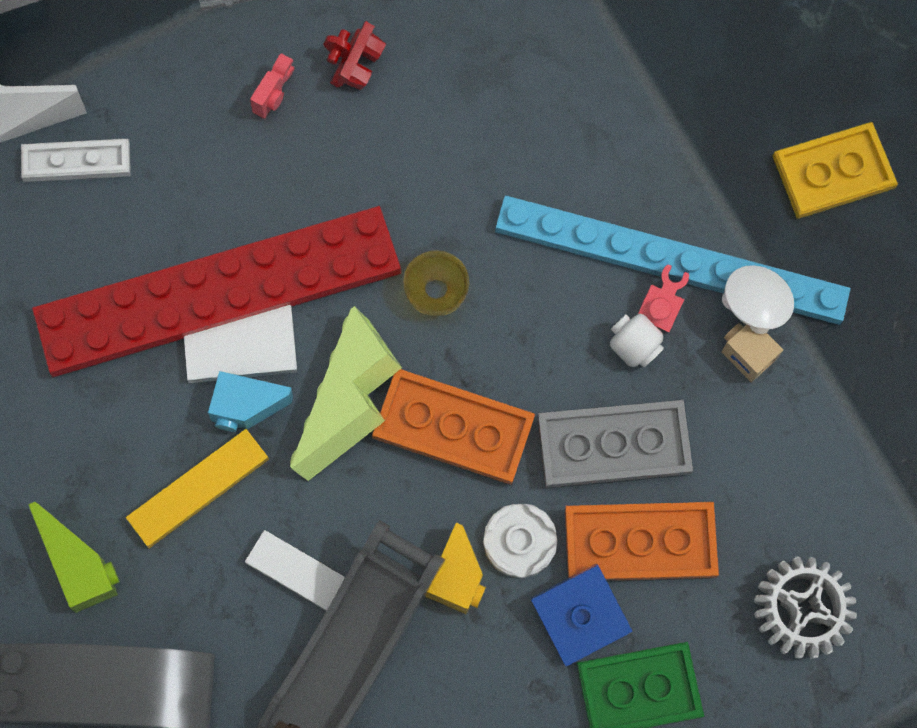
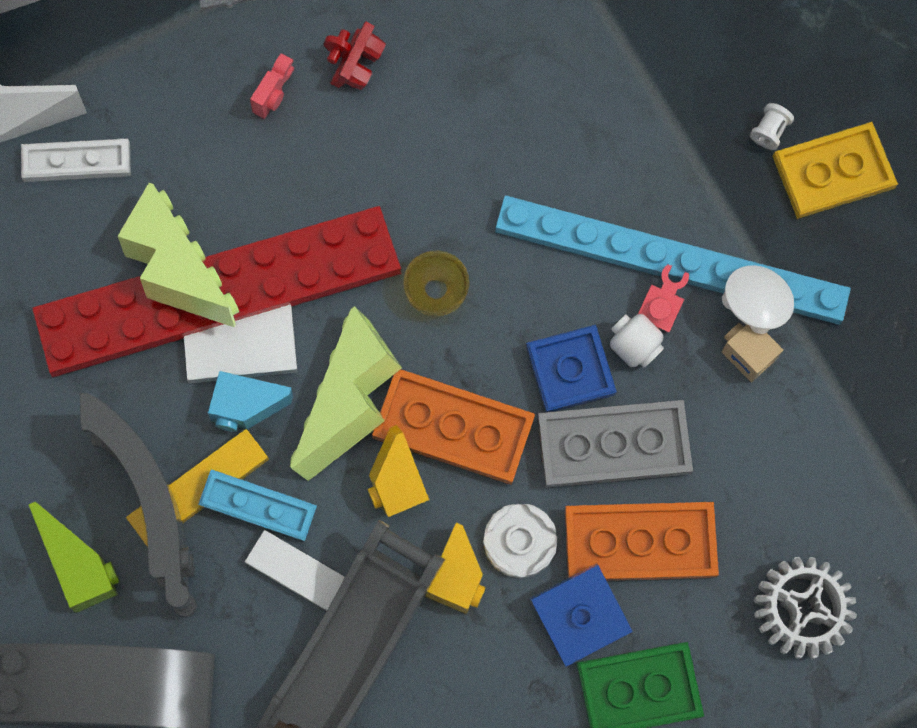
none -> dark grey windscreen [80,393,197,618]
none -> yellowish green slope [118,183,239,327]
none -> medium azure tile [198,469,317,541]
none -> yellow slope [367,425,429,517]
none -> blue plate [526,325,617,413]
none -> white bush [750,103,794,150]

